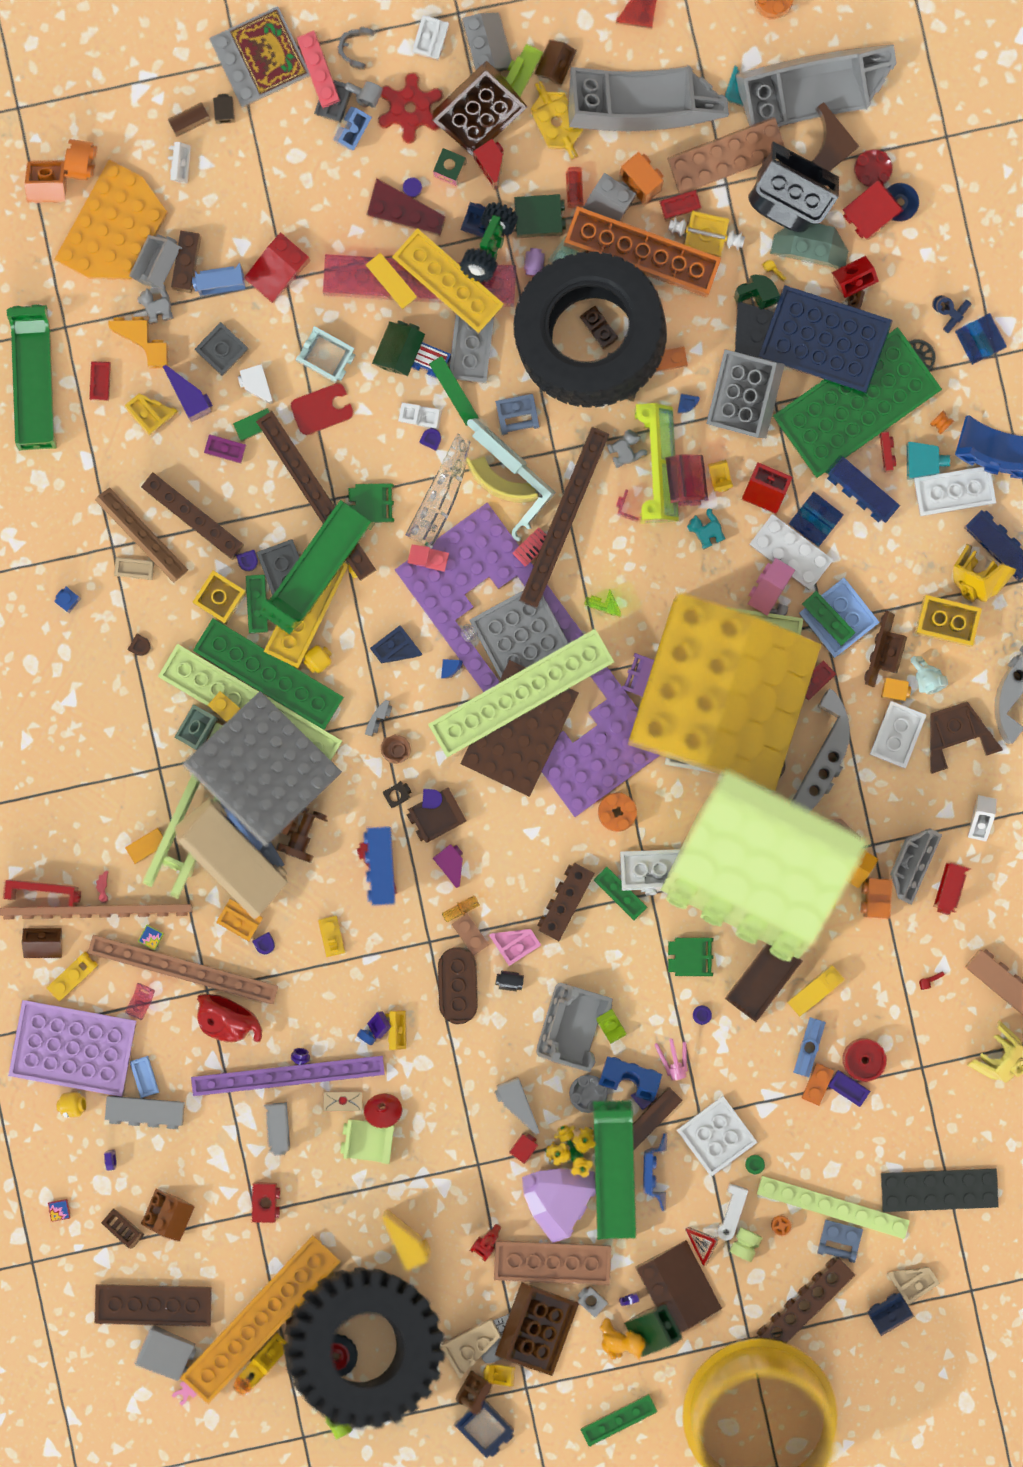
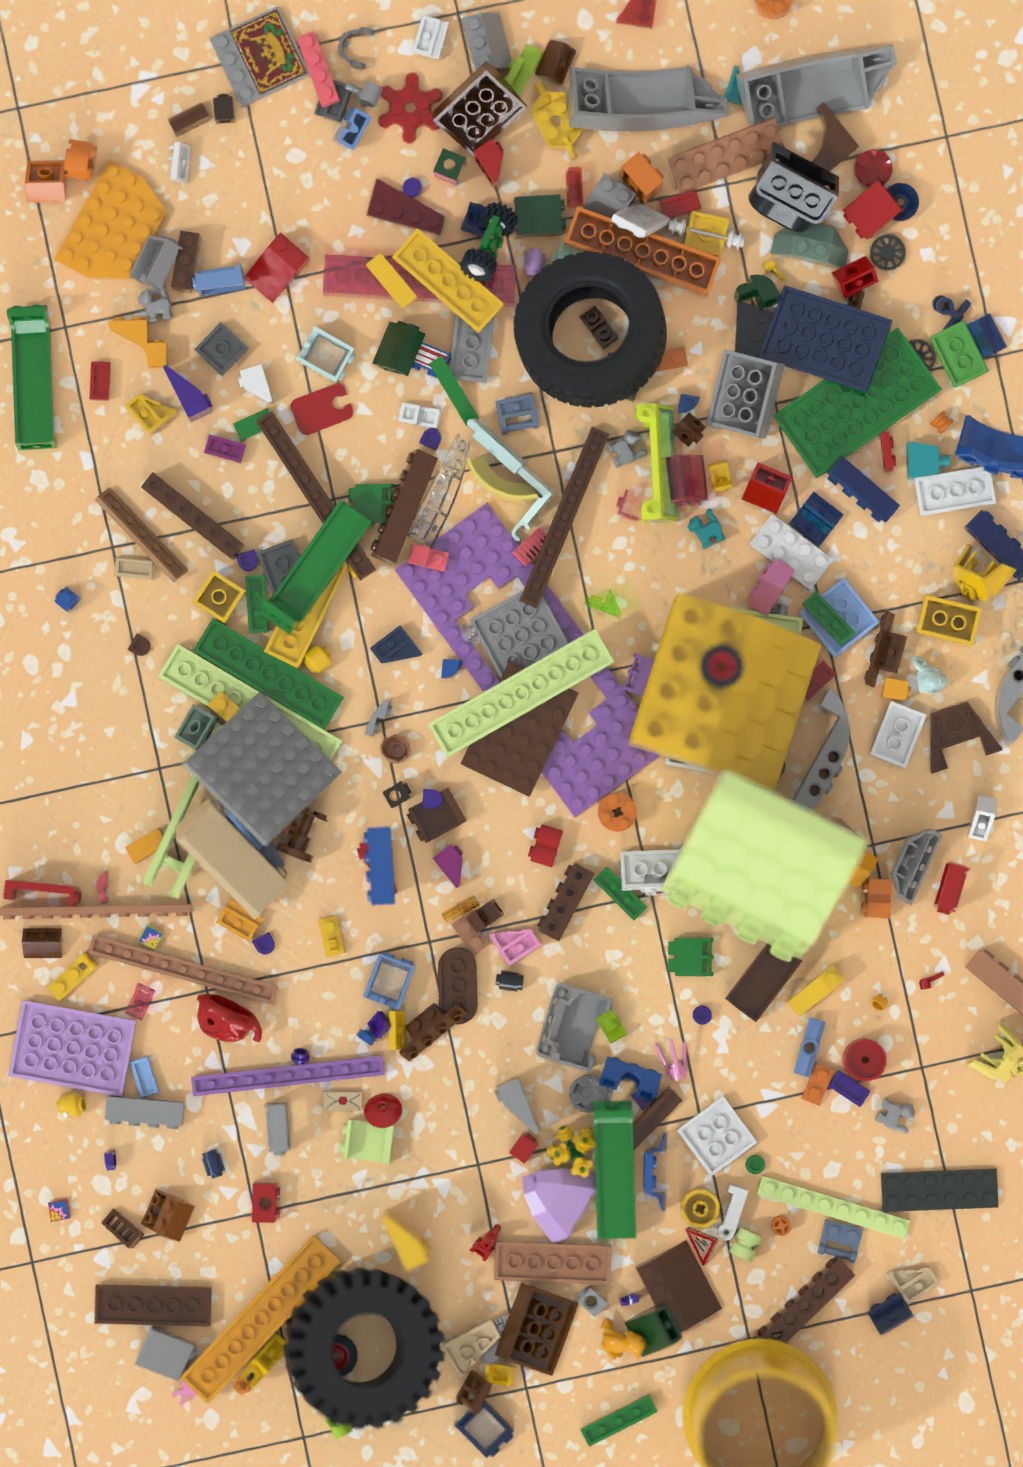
none -> dark blue brick [202,1149,225,1179]
none -> window [363,951,415,1010]
none -> reddish brown brick [370,449,438,565]
none -> reddish brown bracket [399,1003,467,1061]
none -> reddish brown brick [466,898,504,933]
none -> red brick [528,824,563,868]
none -> white plate [611,202,670,238]
none -> reddish brown brick [672,412,706,447]
none -> yellow brick [680,1188,720,1228]
none -> wheel [700,644,744,688]
none -> pearl dark grey wheel [870,235,906,271]
none -> light orange hinge [871,994,888,1011]
none -> light grey animal [875,1098,915,1134]
none -> bright green tile [929,320,989,389]

